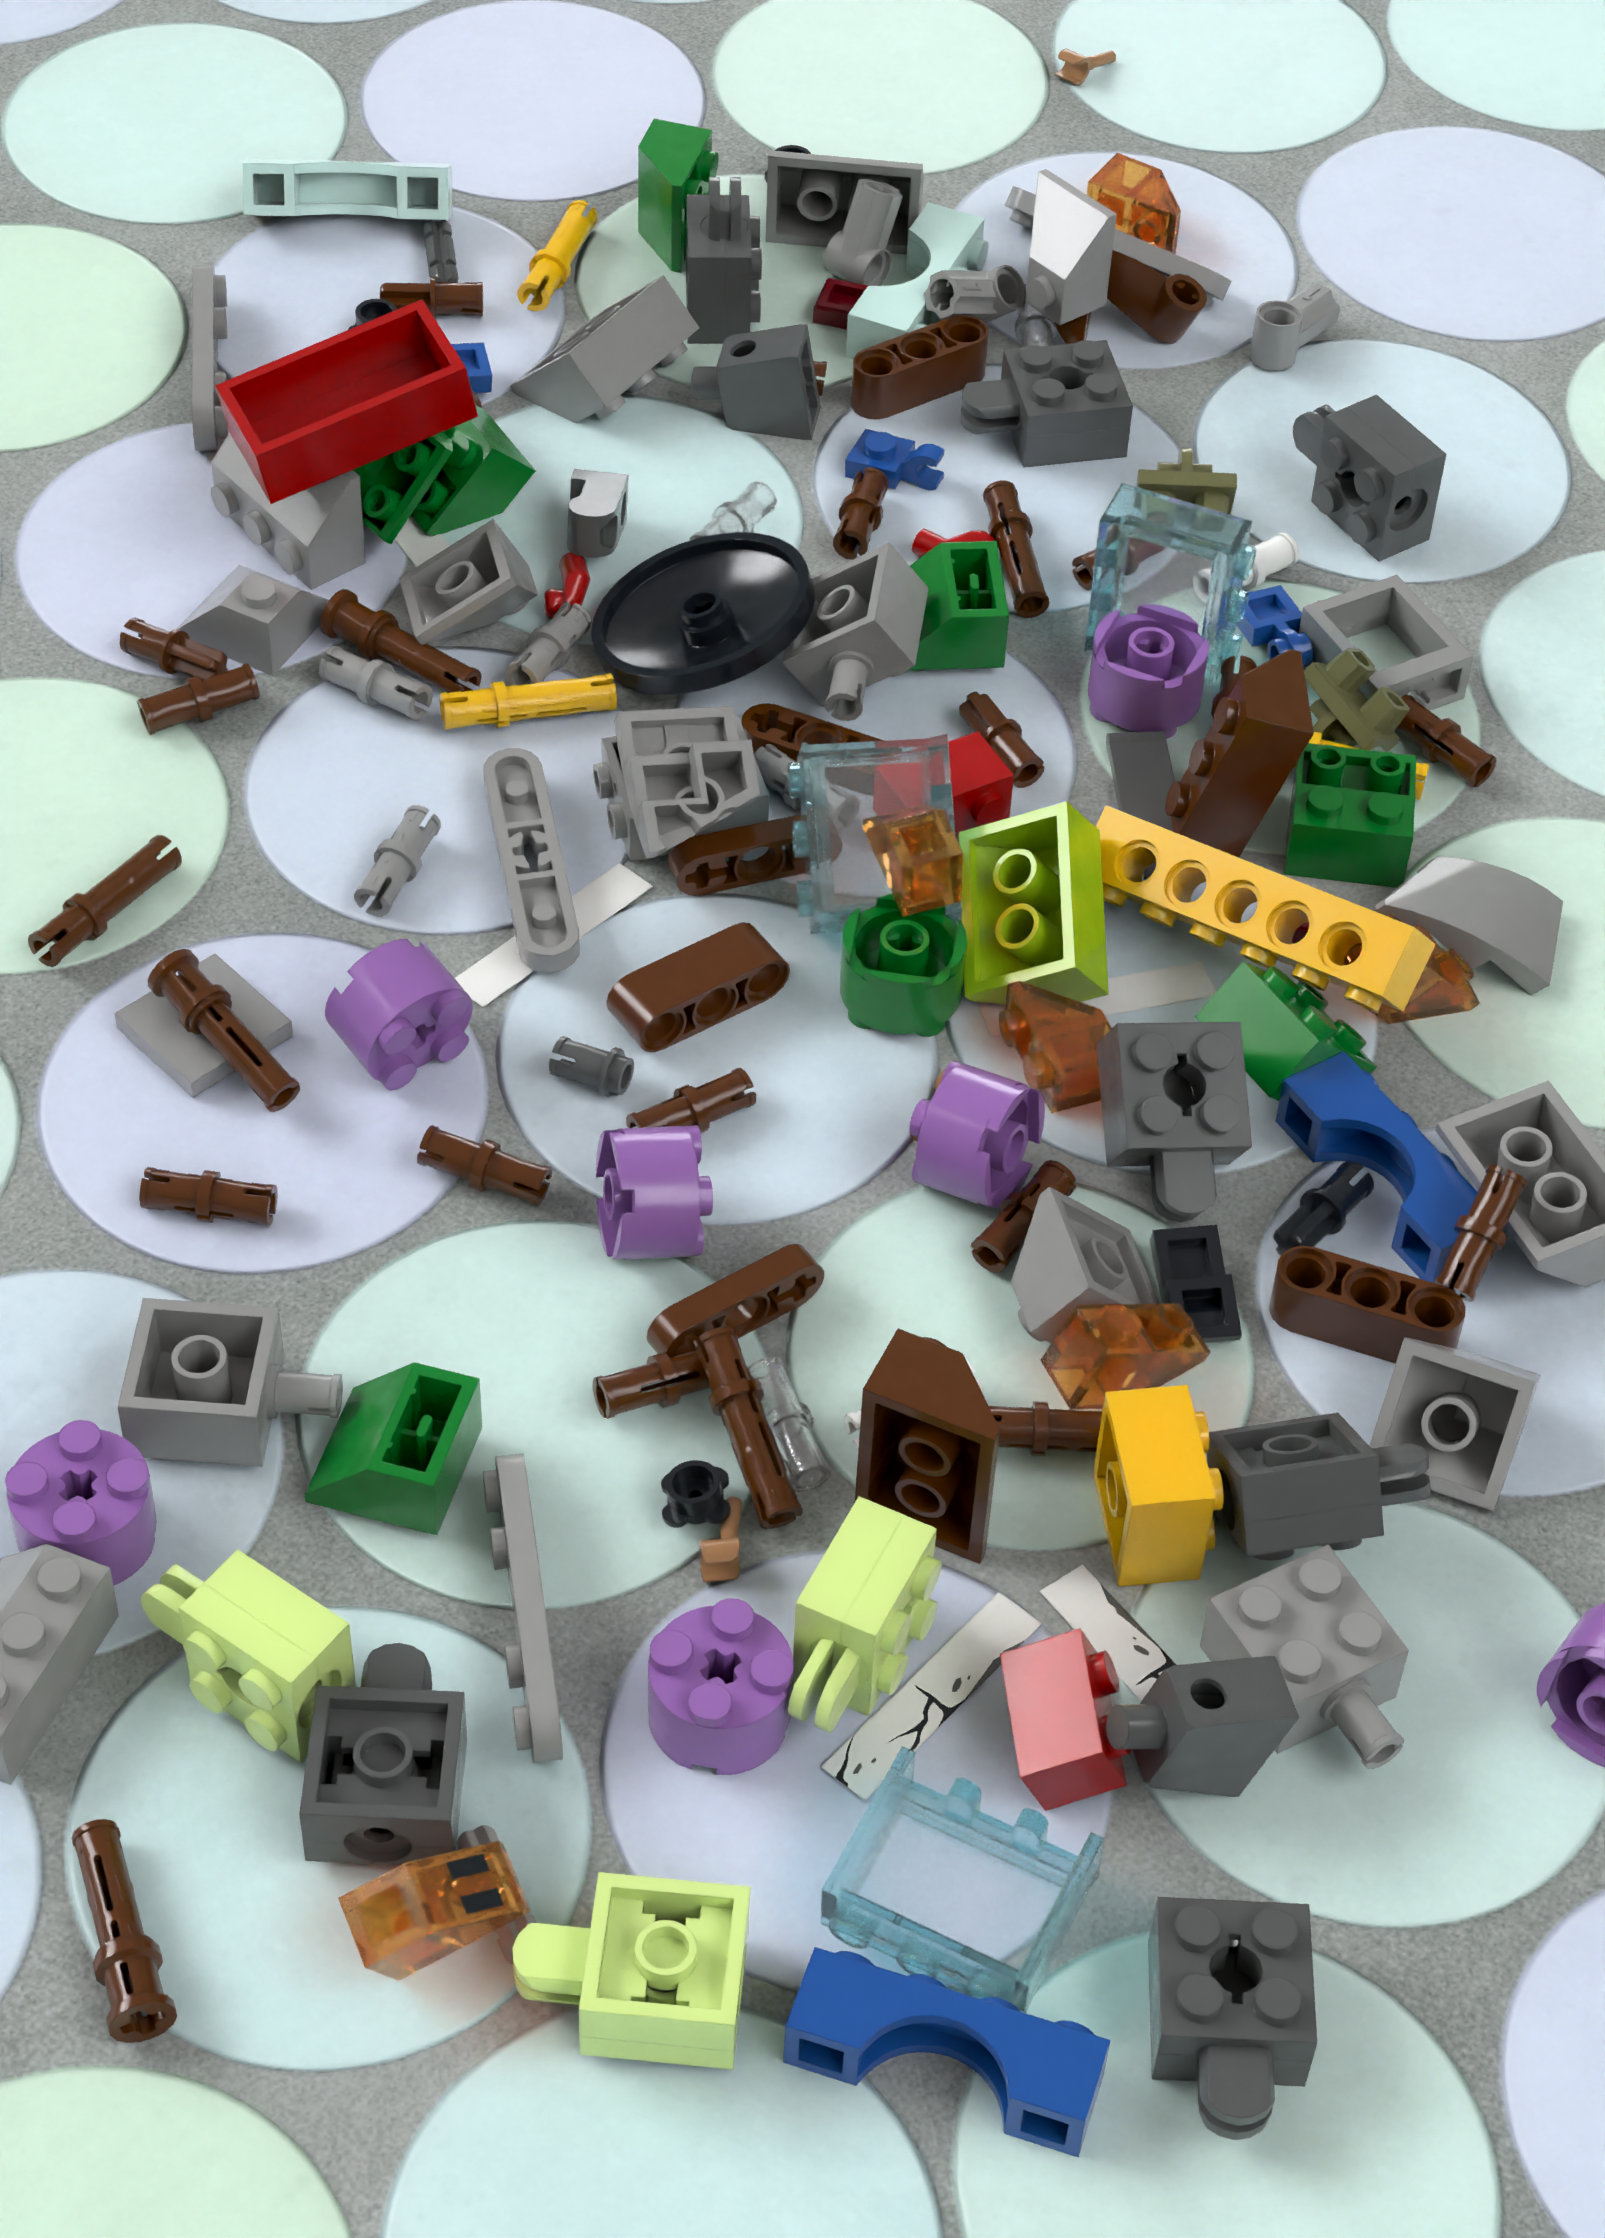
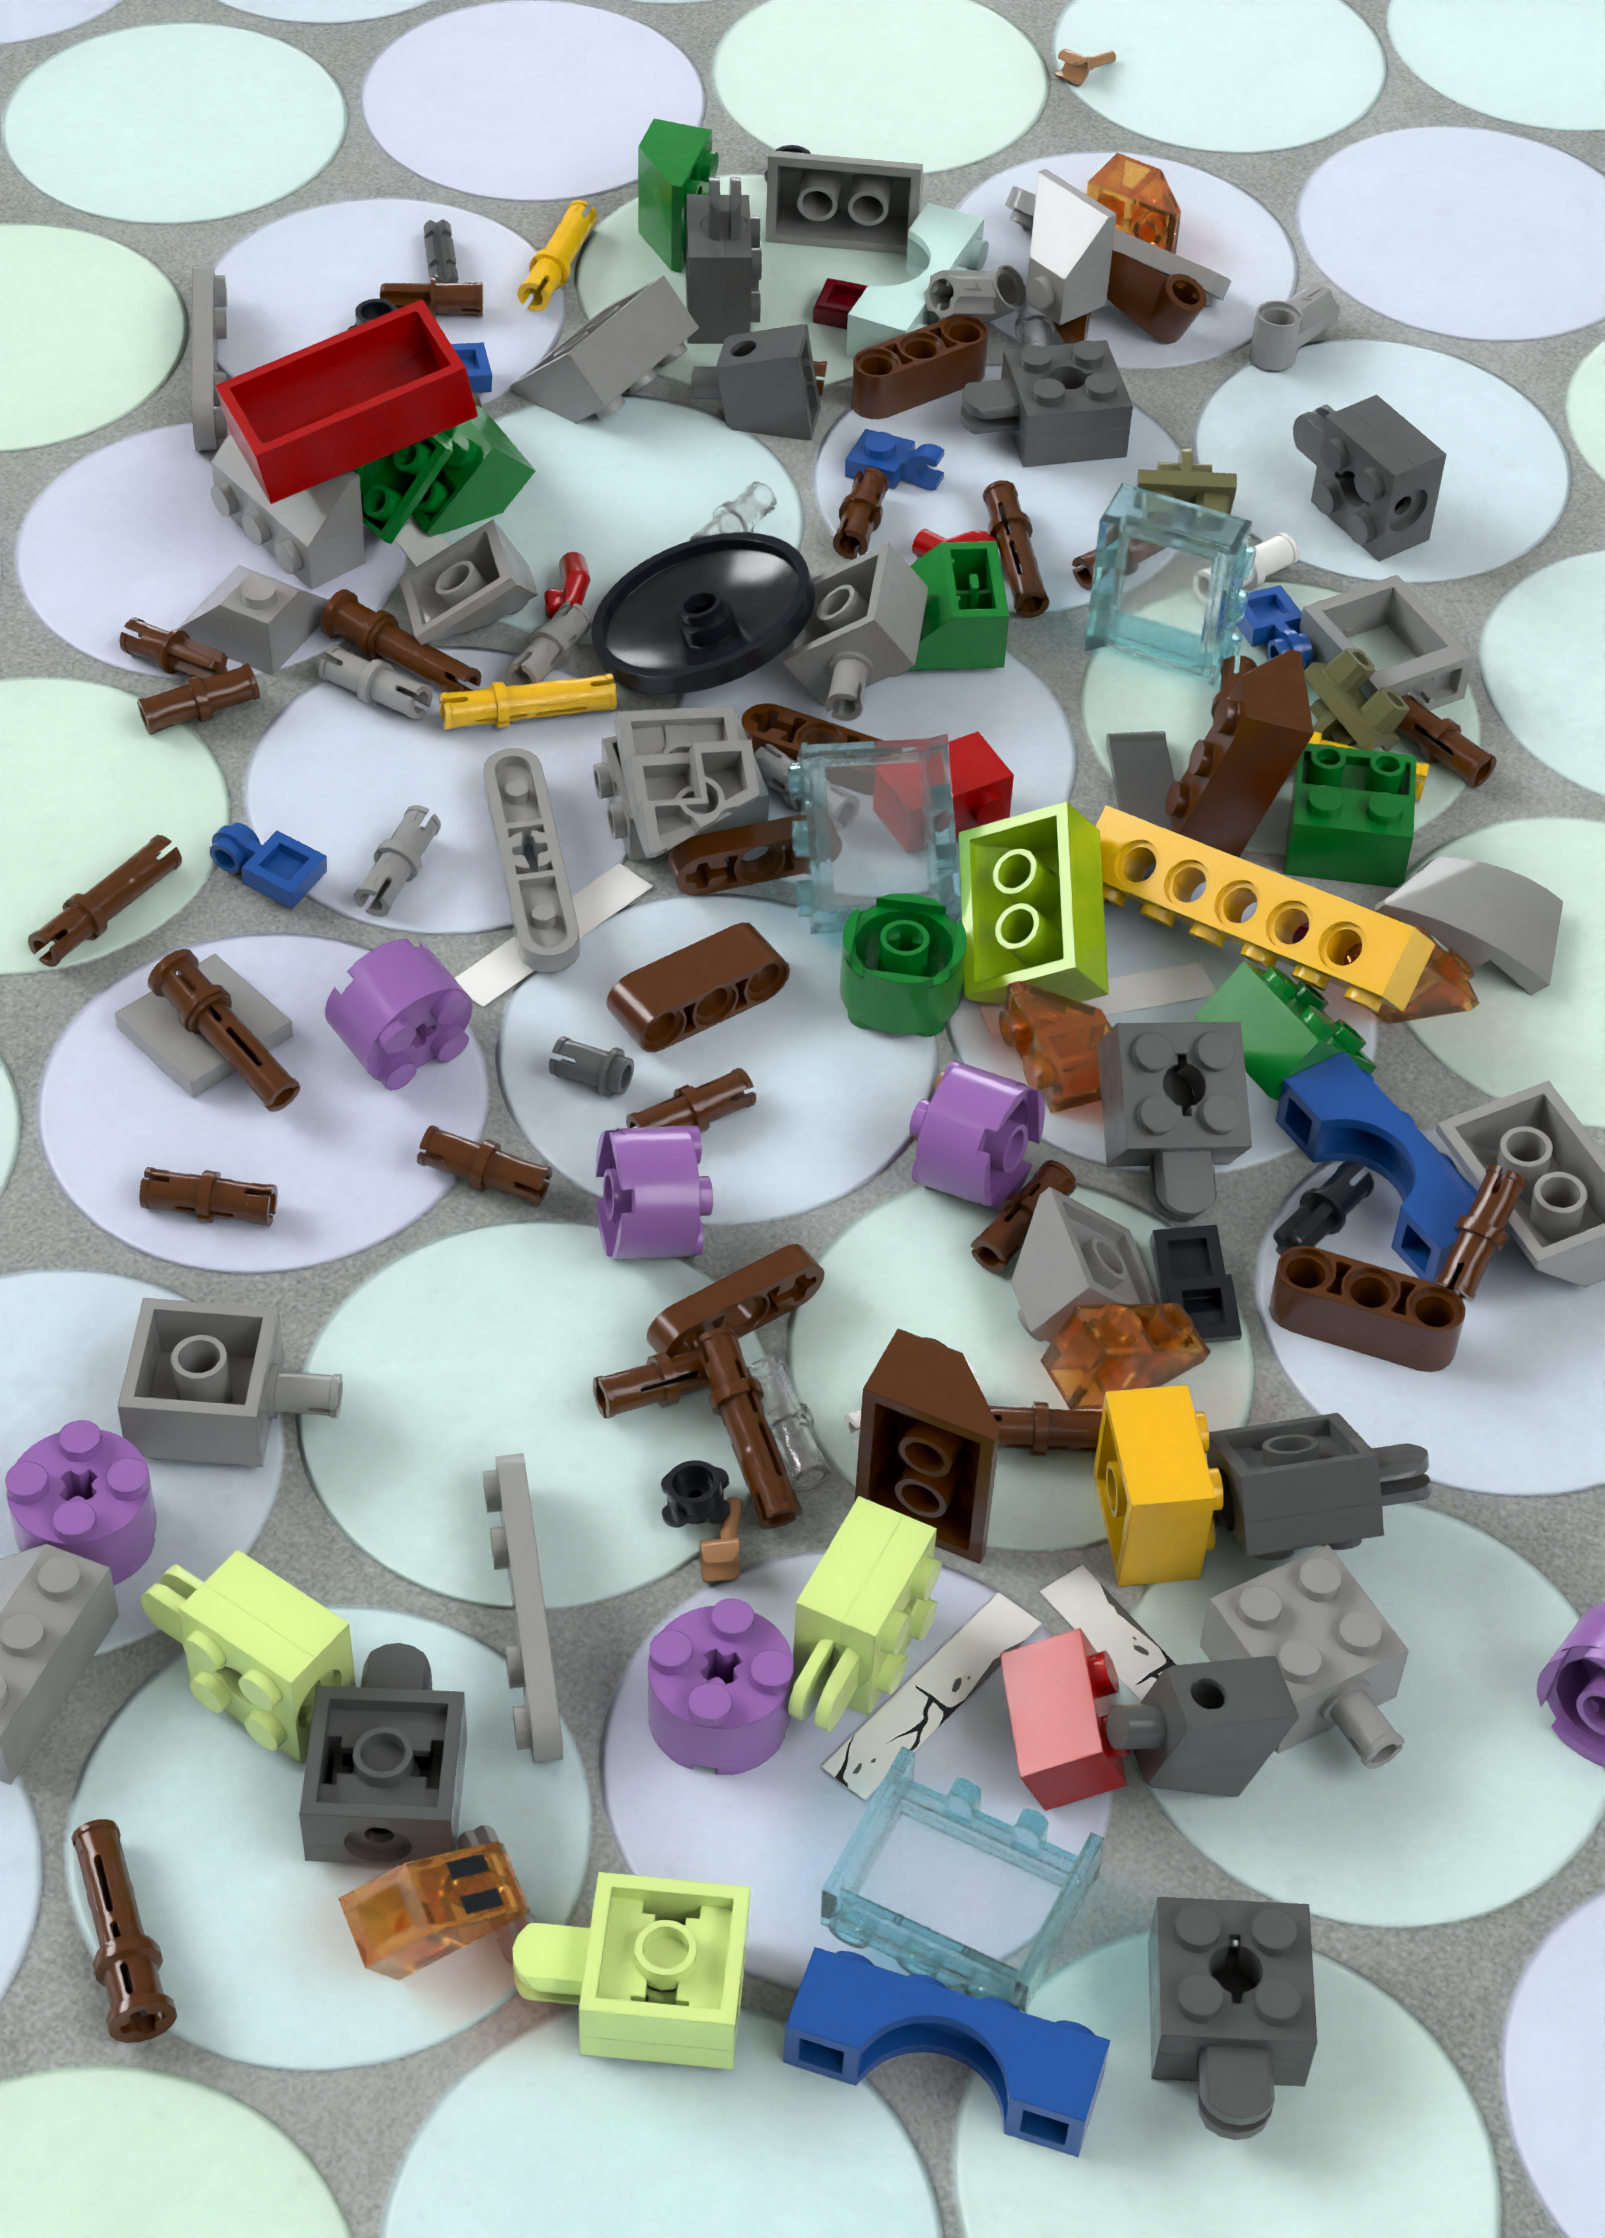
light aqua arch [243,159,452,220] -> none
green slope [305,1362,482,1535] -> none
dark grey leg [567,469,629,558] -> none
light grey piece [823,179,903,286] -> none
clear orange slope [863,804,963,917] -> none
reddish brown axle [959,692,1045,788] -> none
medium lavender brick [1088,604,1209,739] -> none
light grey slope [1369,1337,1541,1512] -> none
none -> blue plate [210,823,327,909]

